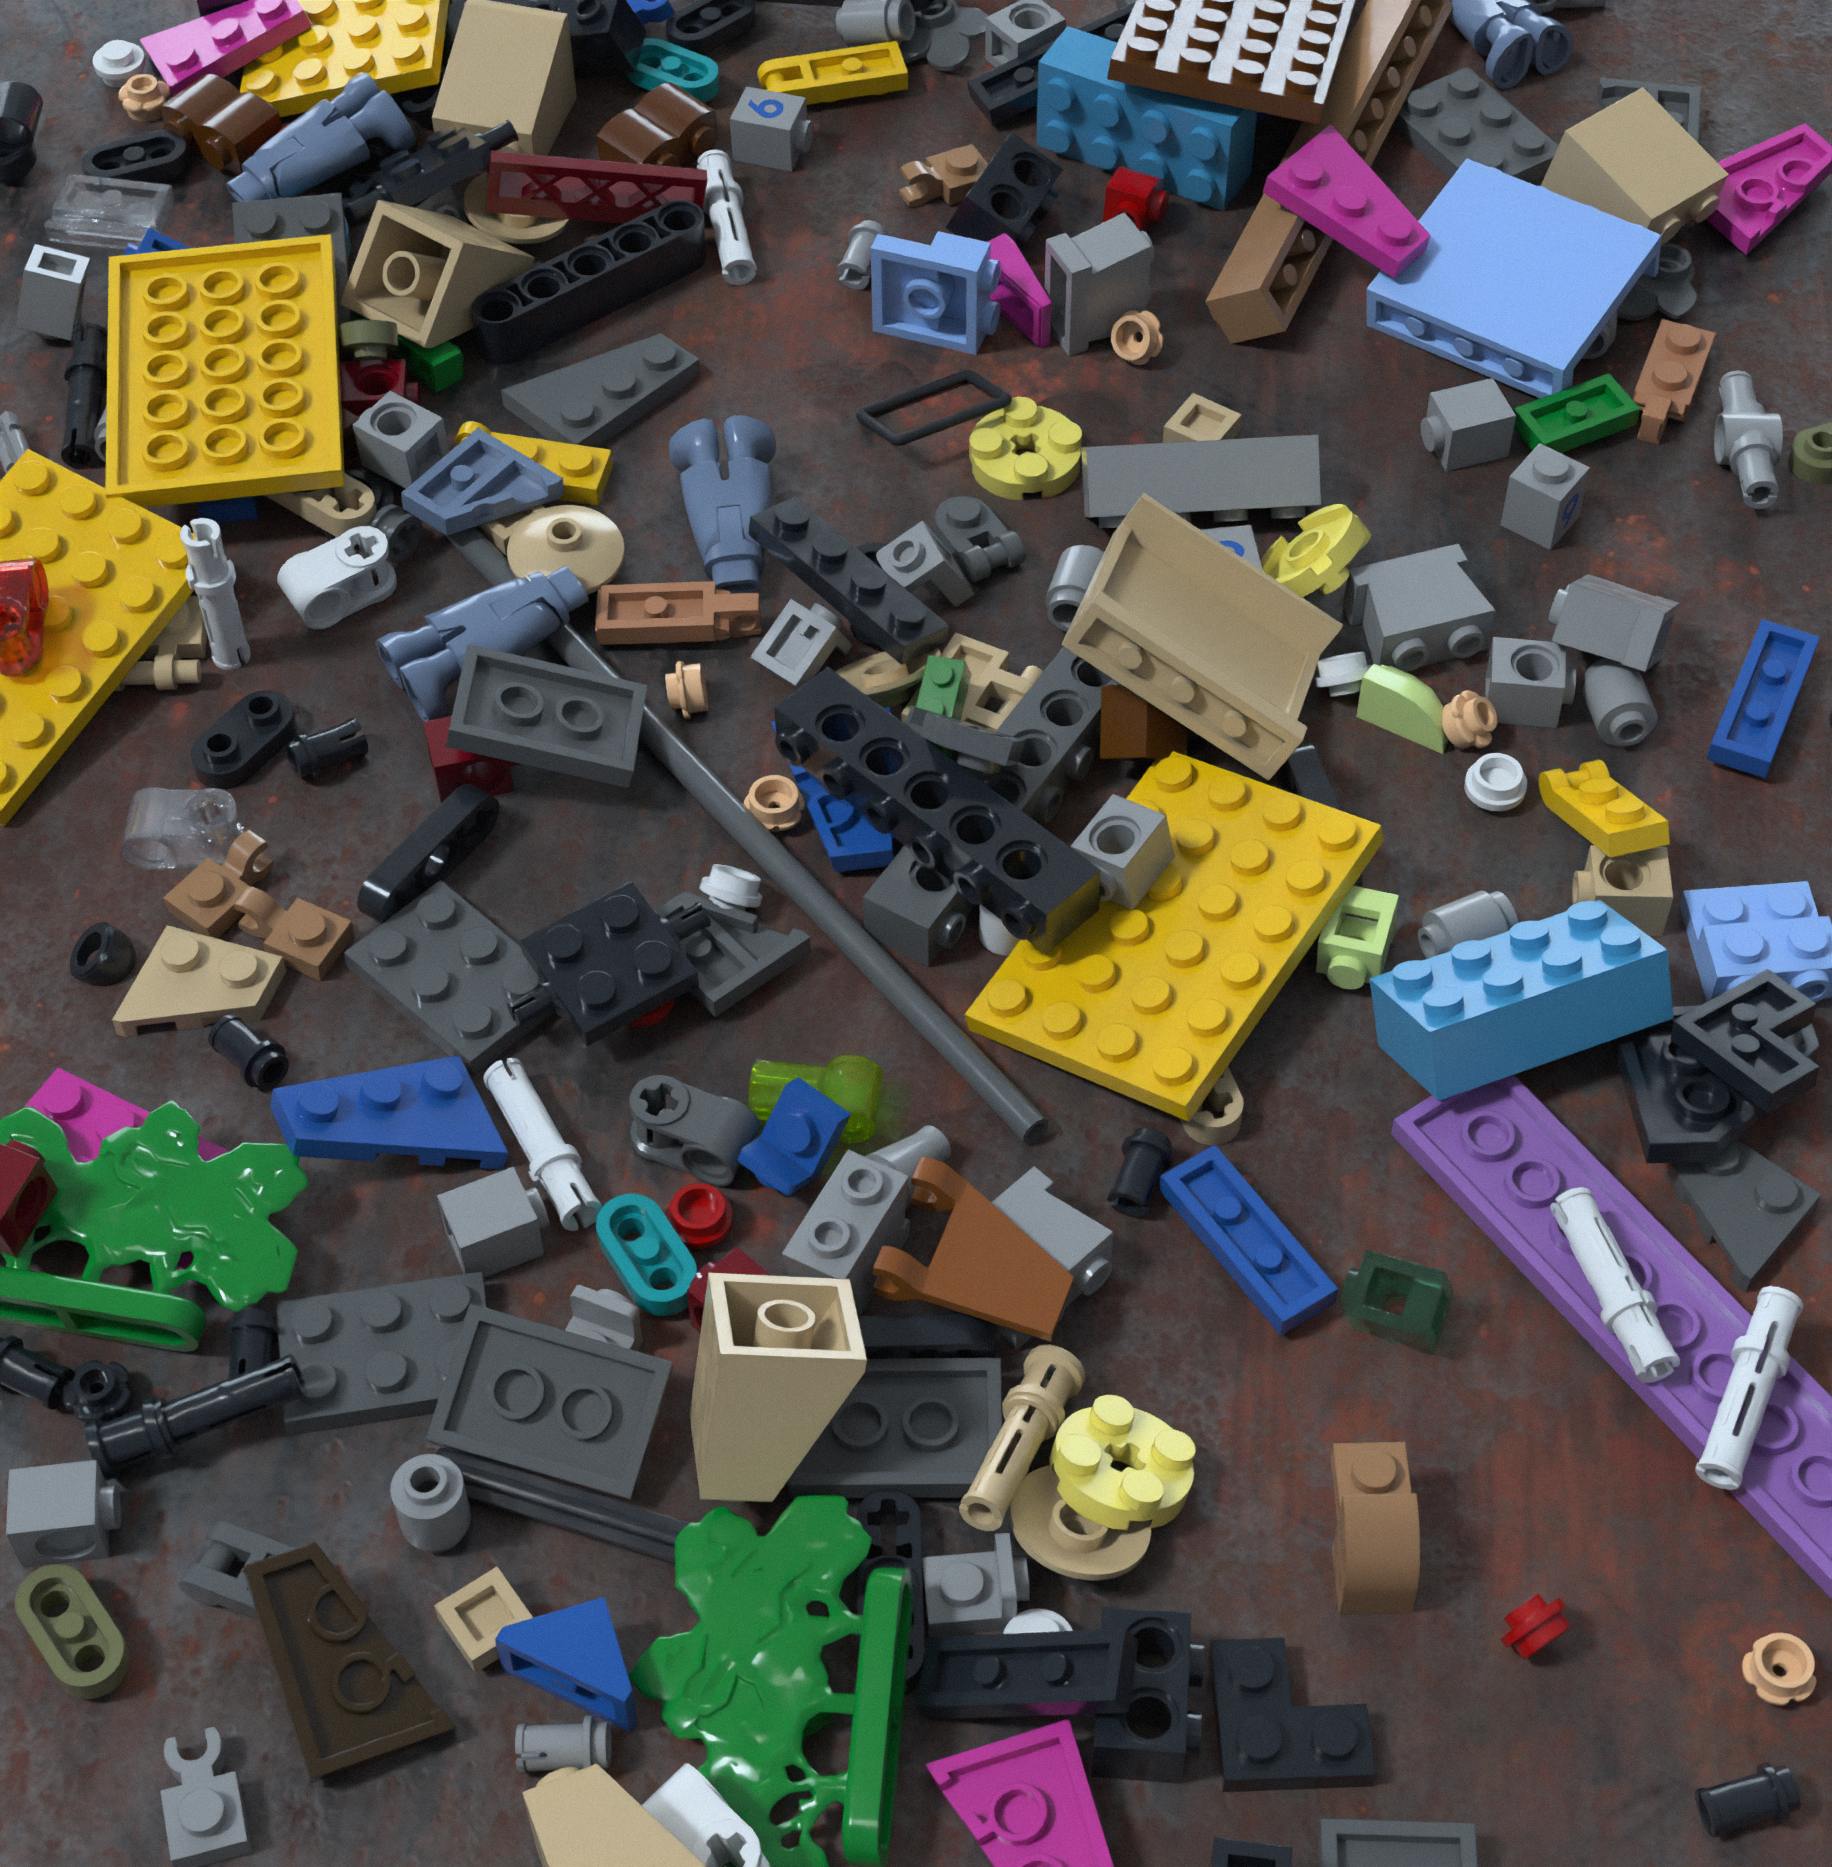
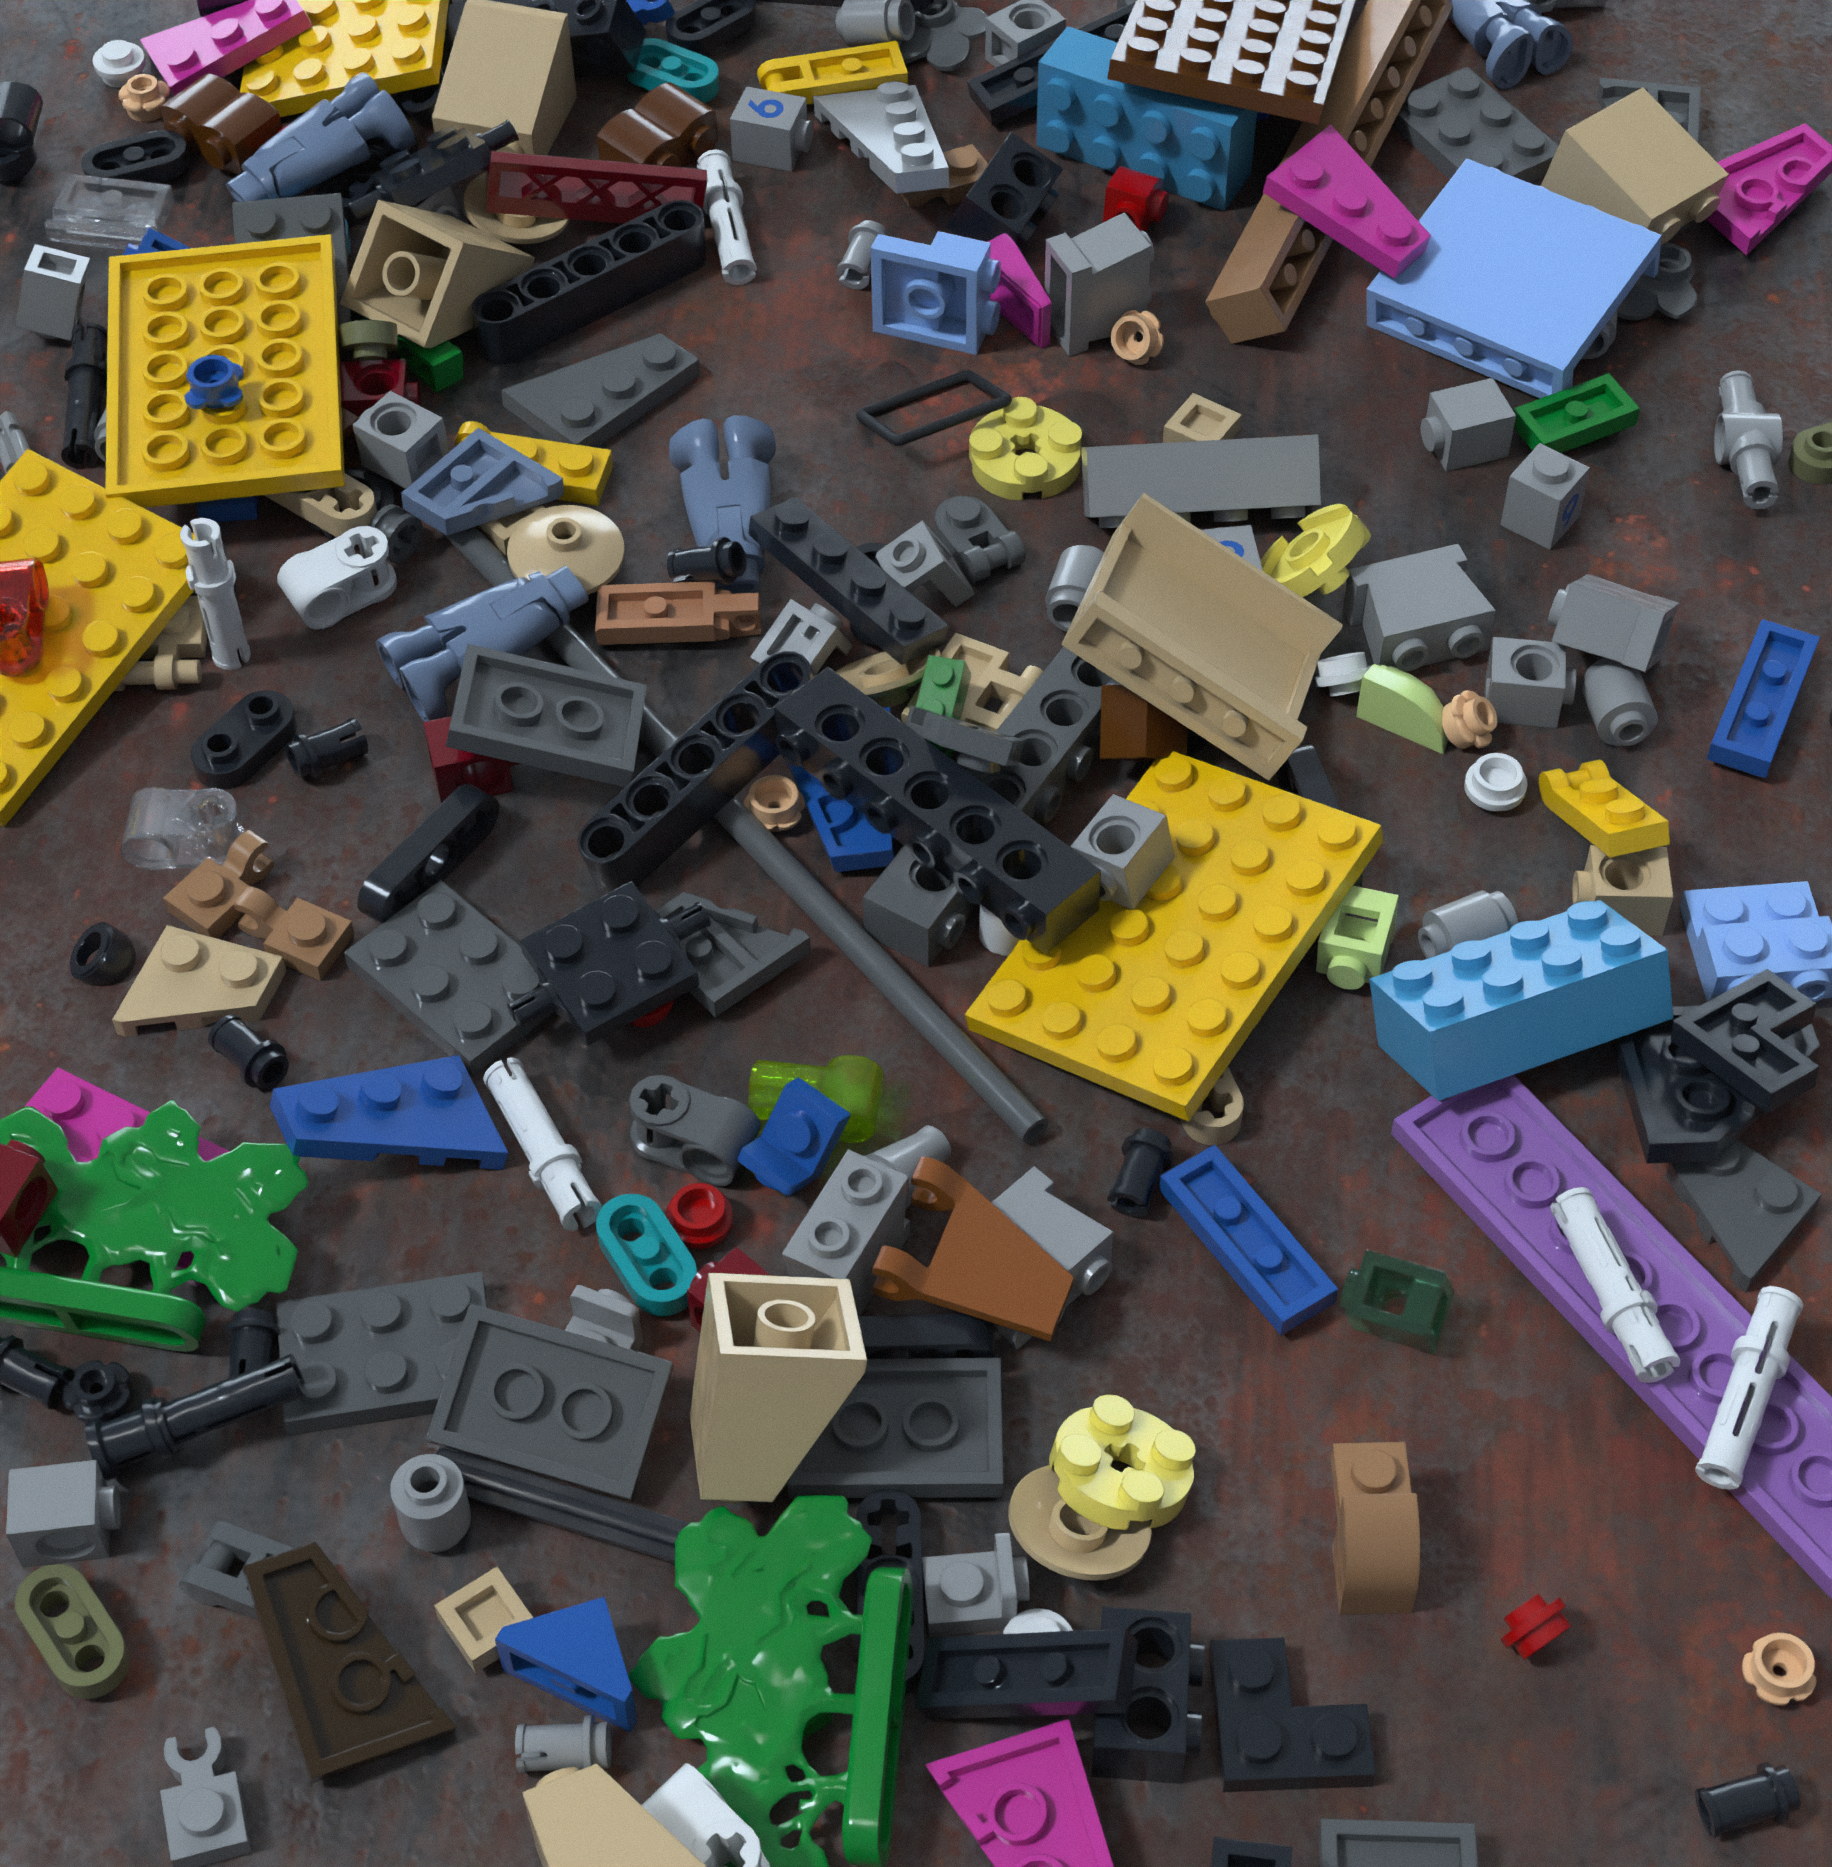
light grey brick [437,1167,549,1278] -> none
light nougat plate [665,661,708,720] -> none
white plate [699,864,763,911] -> none
tan pin [959,1345,1085,1531] -> none
nougat hinge [1632,319,1716,445] -> none
none -> blue plate [185,355,244,409]
none -> black beam [577,651,814,893]
none -> black pin [667,537,747,585]
none -> light grey wing [813,82,950,194]

